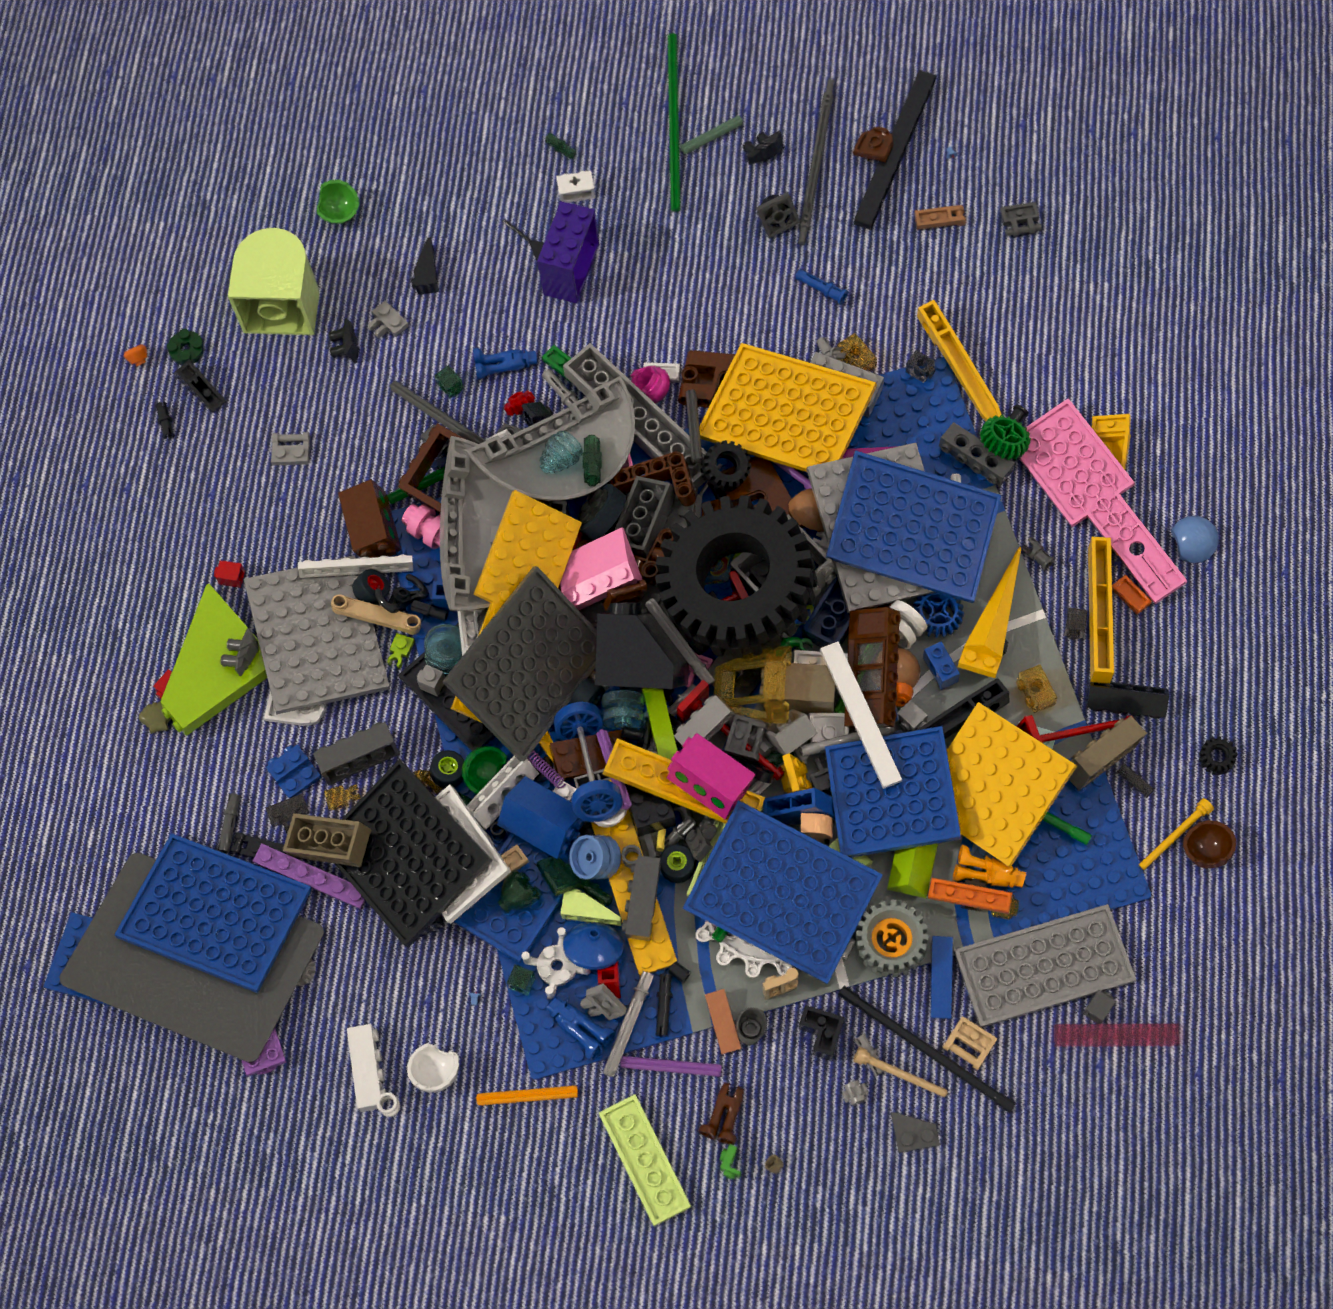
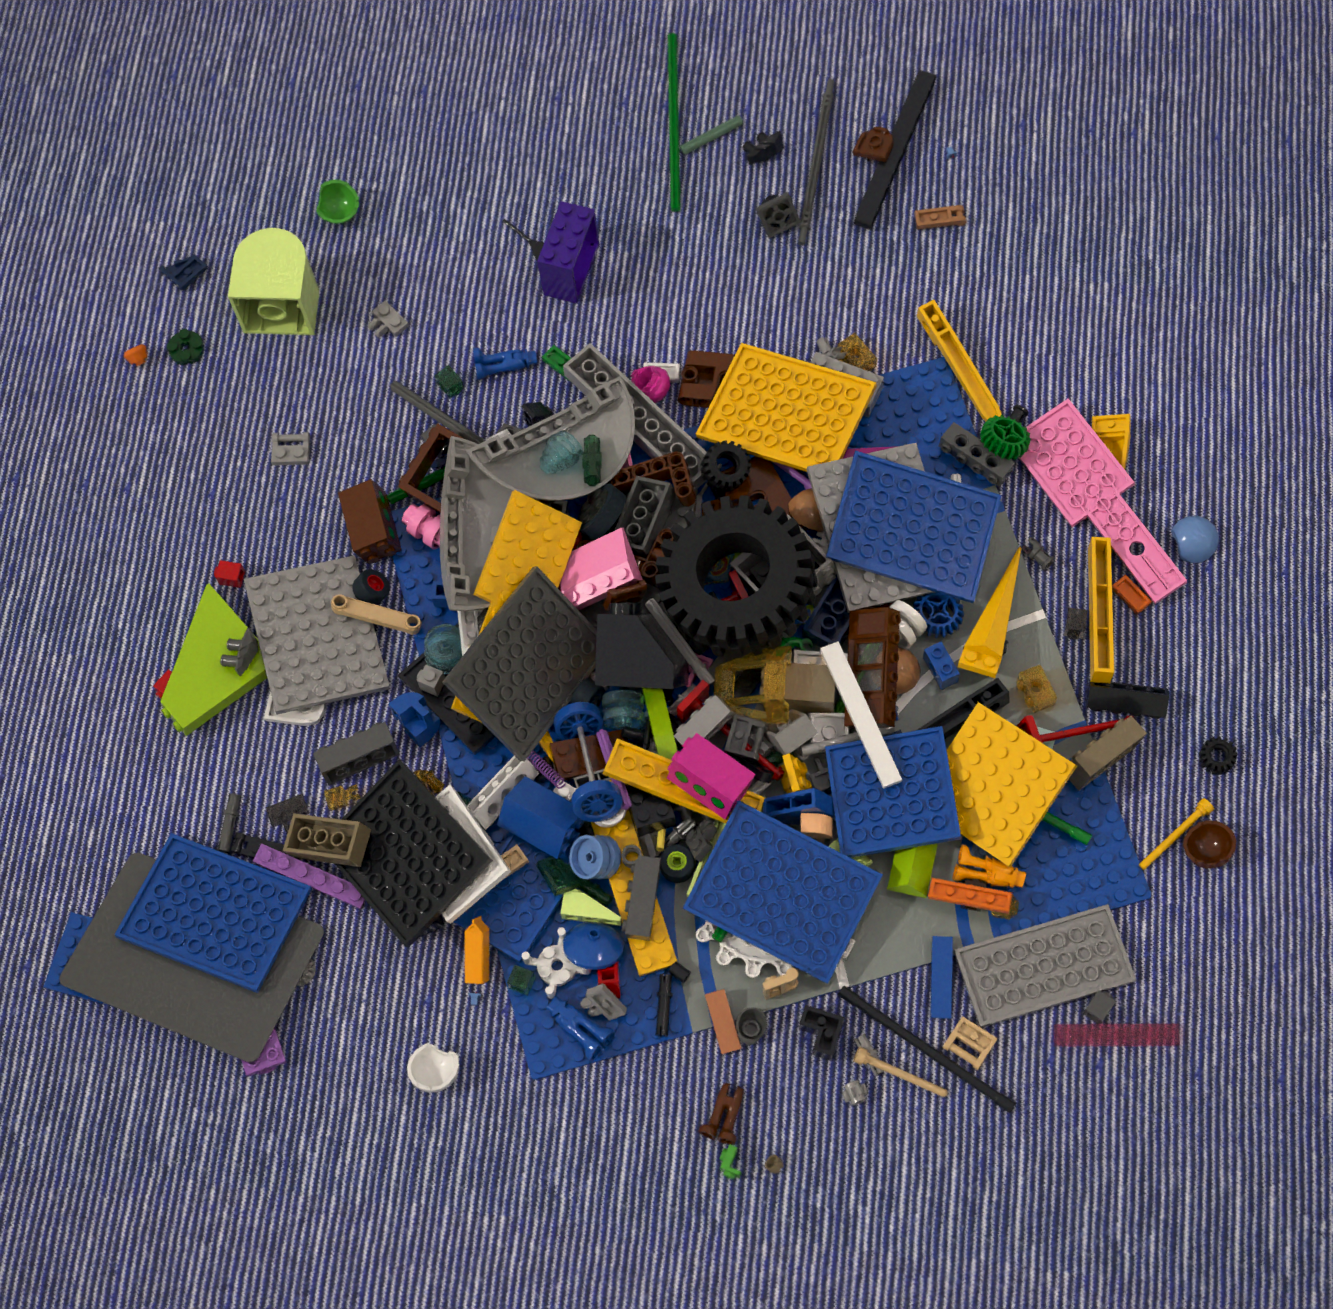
olive animal [139,702,171,734] -> none
black pin [155,402,175,439] -> none
black slope [174,360,226,413] -> none
blue plate [266,745,322,801] -> none
white plate [298,555,413,578] -> none
black connector [329,318,360,363] -> none
white hinge [347,1024,400,1117] -> none
black piece [375,574,429,613] -> none
lime plate [387,633,415,669] -> none
black slope [411,237,439,295] -> none
black axle [411,600,449,622] -> none
black wheel [430,750,464,788] -> none
green cylinder [462,746,507,794] -> none
light orange axle [476,1085,578,1105] -> none
black hinge [490,822,506,840] -> none
piece [497,870,543,913] -> none
red gear [504,390,536,416] -> none
light grey pin [542,369,578,407] -> none
clear green axle [545,133,576,159] -> none
white brick [556,171,595,203] -> none
yellowish green plate [598,1094,691,1226] -> none
light grey axle [603,971,654,1077] -> none
medium lavender axle [620,1056,722,1076] -> none
dark grey axle [686,389,702,464] -> none
blue pin [795,269,848,305] -> none
light grey wheel [856,900,928,977] -> none
dark grey wing [891,1112,940,1154] -> none
orange cone [896,682,913,707] -> none
light grey brick [898,700,928,732] -> none
clear smoke brick [906,350,936,383] -> none
dark grey plate [1000,201,1042,237] -> none
clear smoke pin [1116,763,1155,798] -> none
none -> dark blue wing [158,255,209,291]
none -> blue brick [388,692,440,747]
none -> light orange piece [465,916,489,984]

